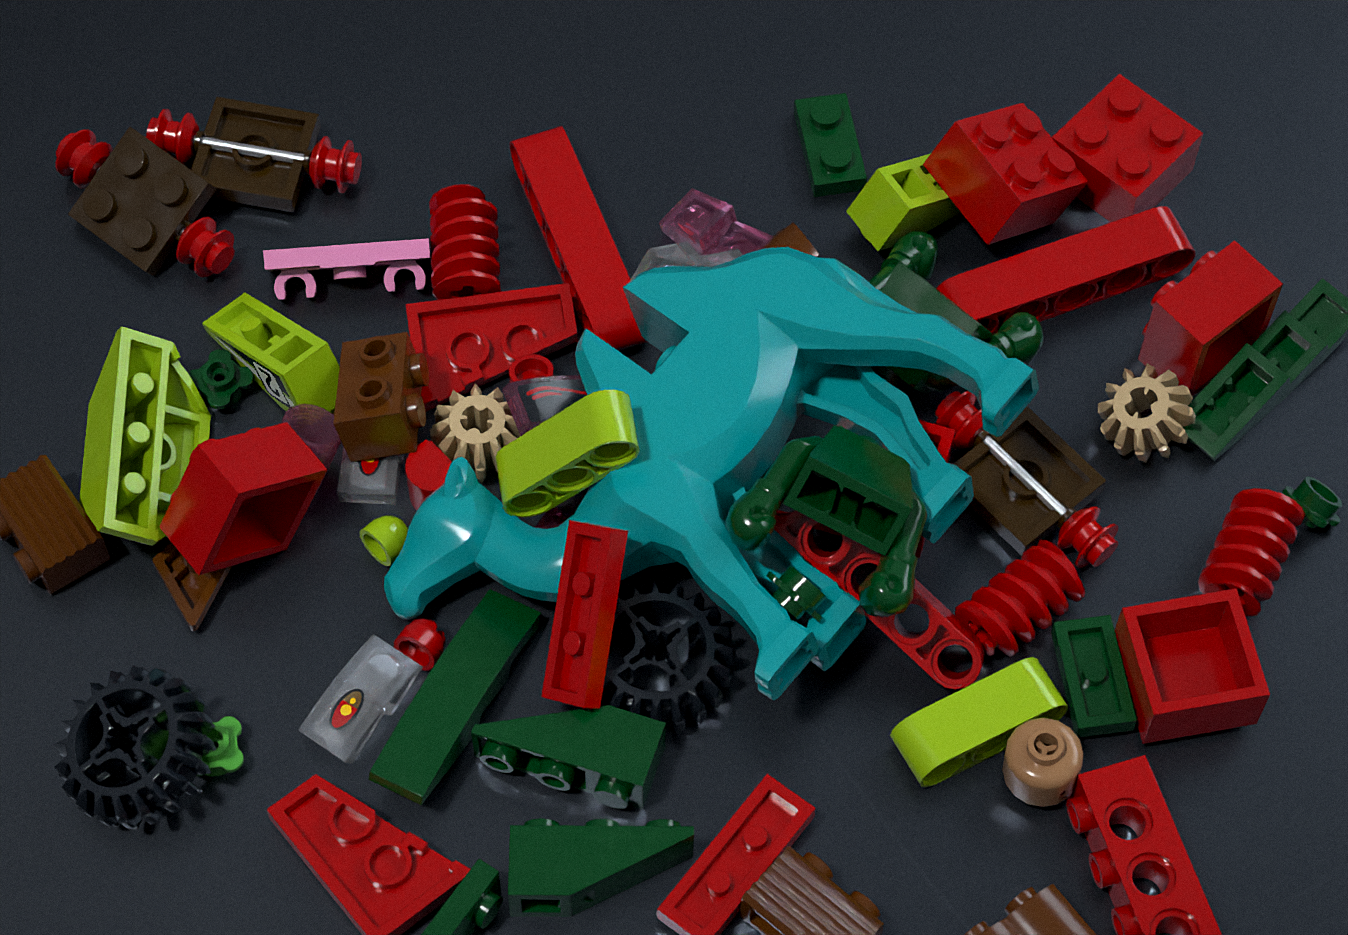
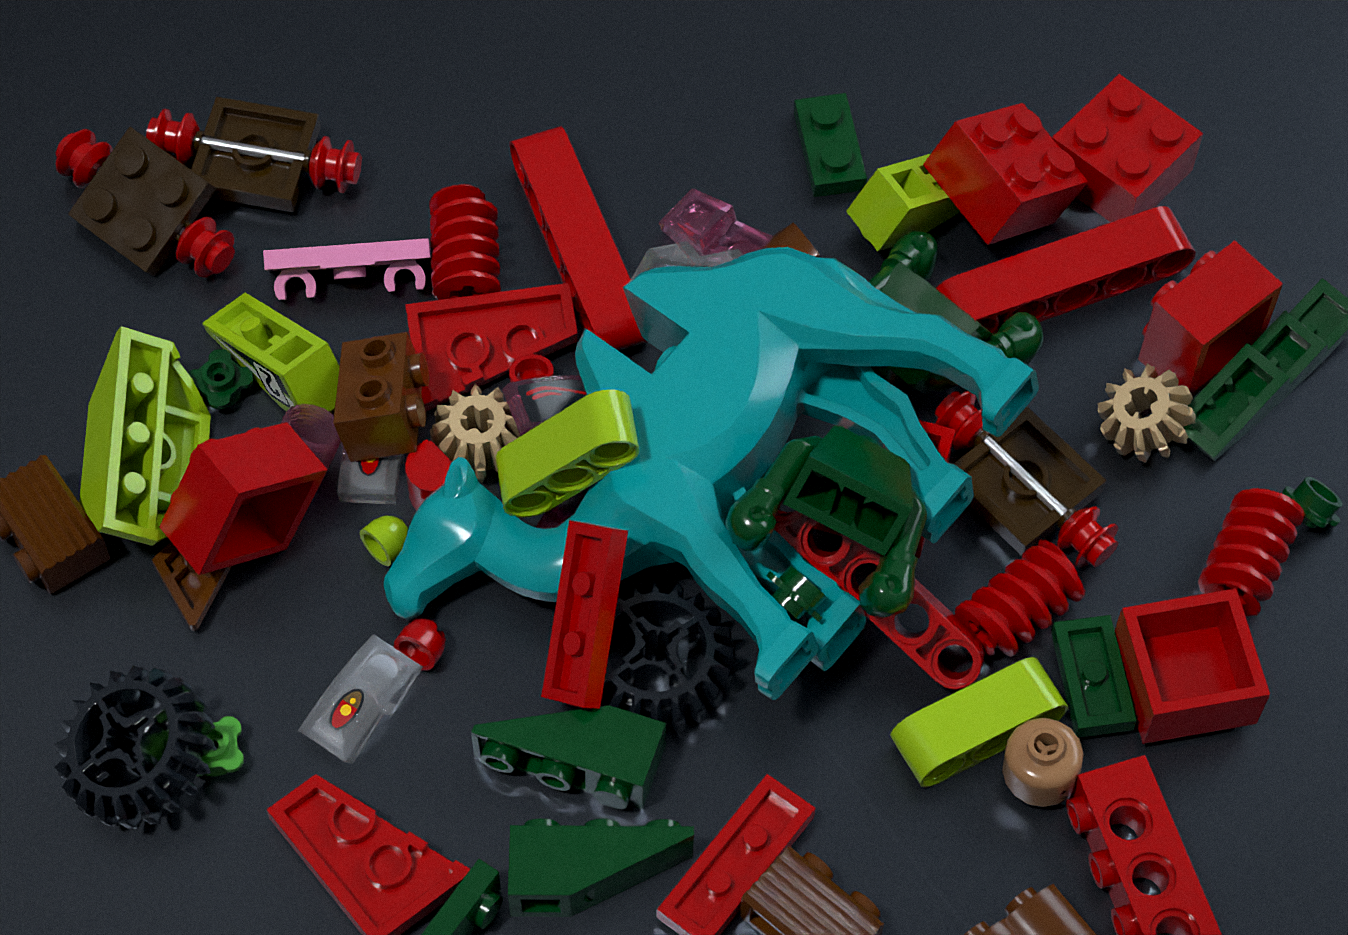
dark green slope [368,589,541,805] -> none

